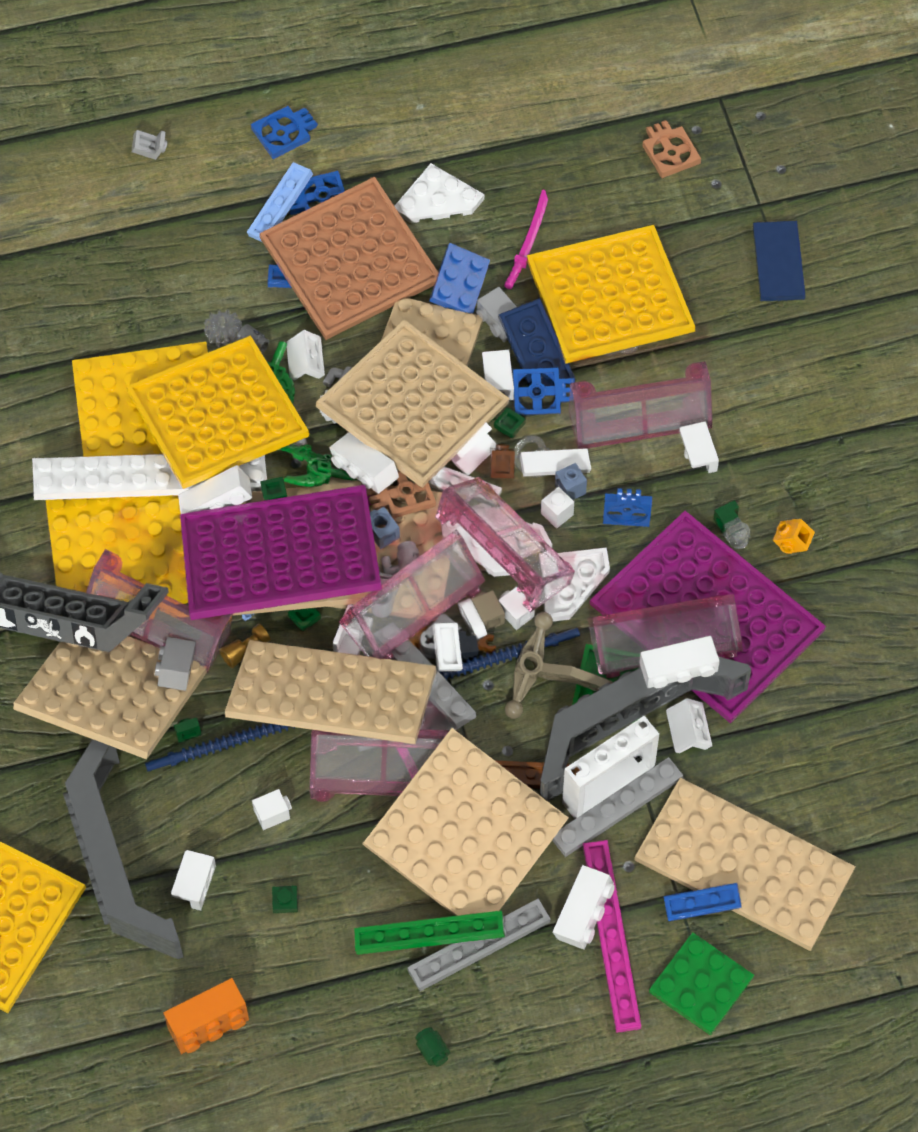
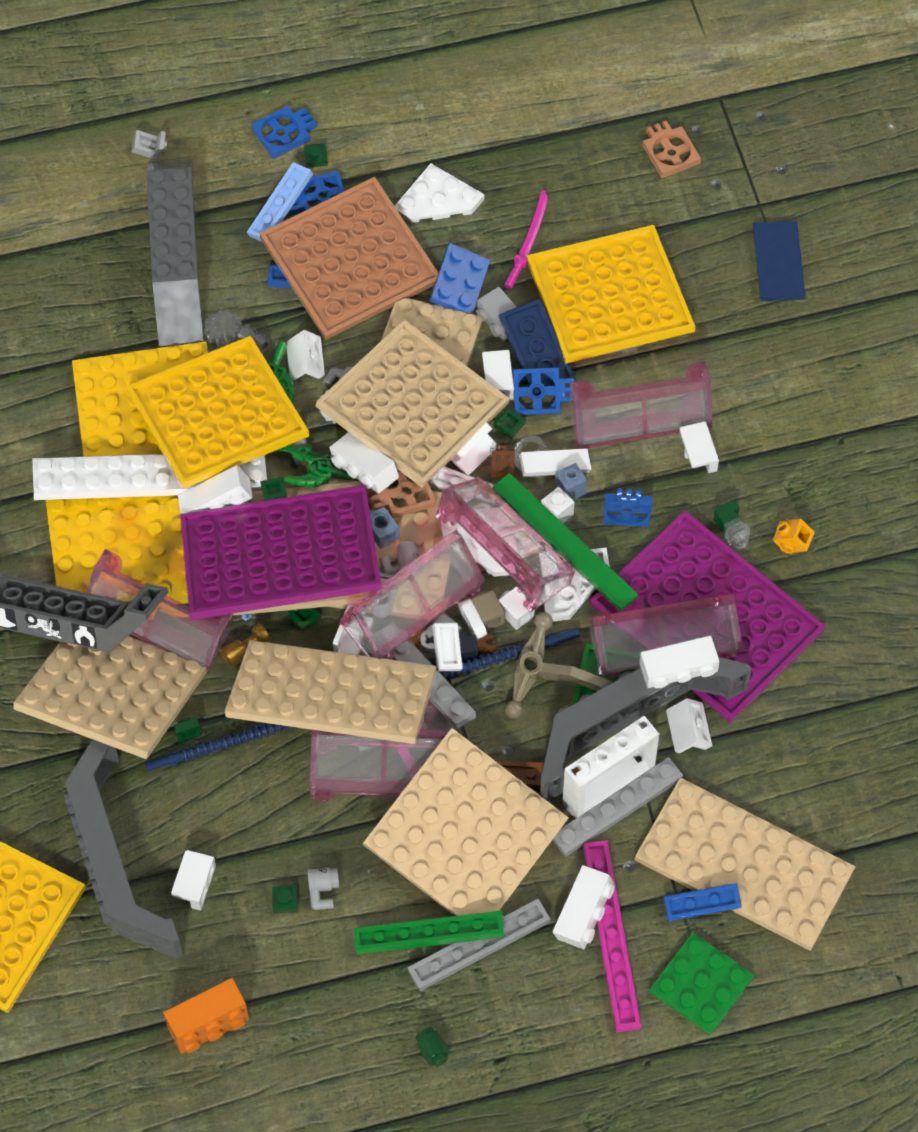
light grey brick [154,637,196,691] -> none
white brick [252,789,292,830] -> none
none -> dark grey slope [146,159,204,348]
none -> dark green plate [304,143,328,168]
none -> light grey piece [307,867,339,910]
none -> green tile [492,473,638,612]

